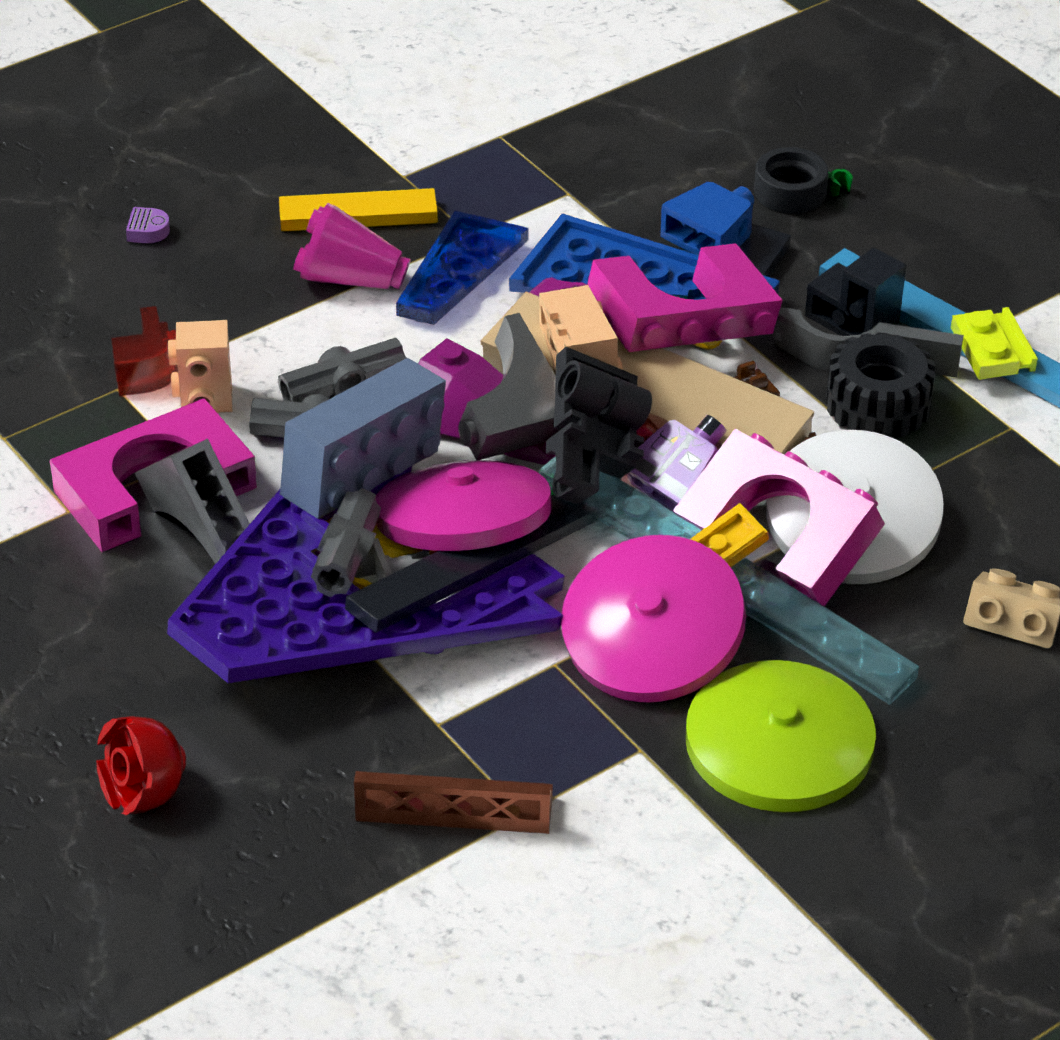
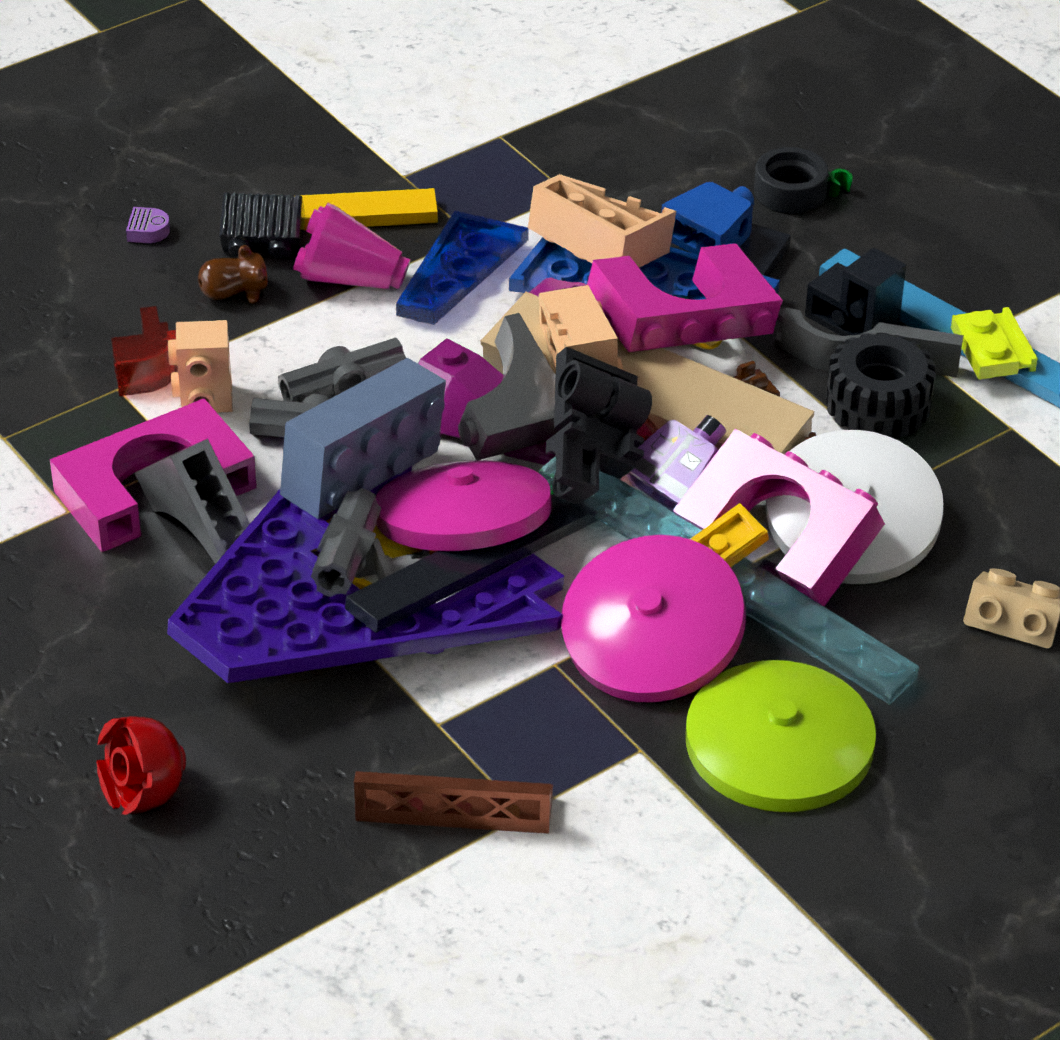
none -> reddish brown animal [198,245,268,304]
none -> black brick [219,192,305,258]
none -> light nougat wedge [528,174,677,268]

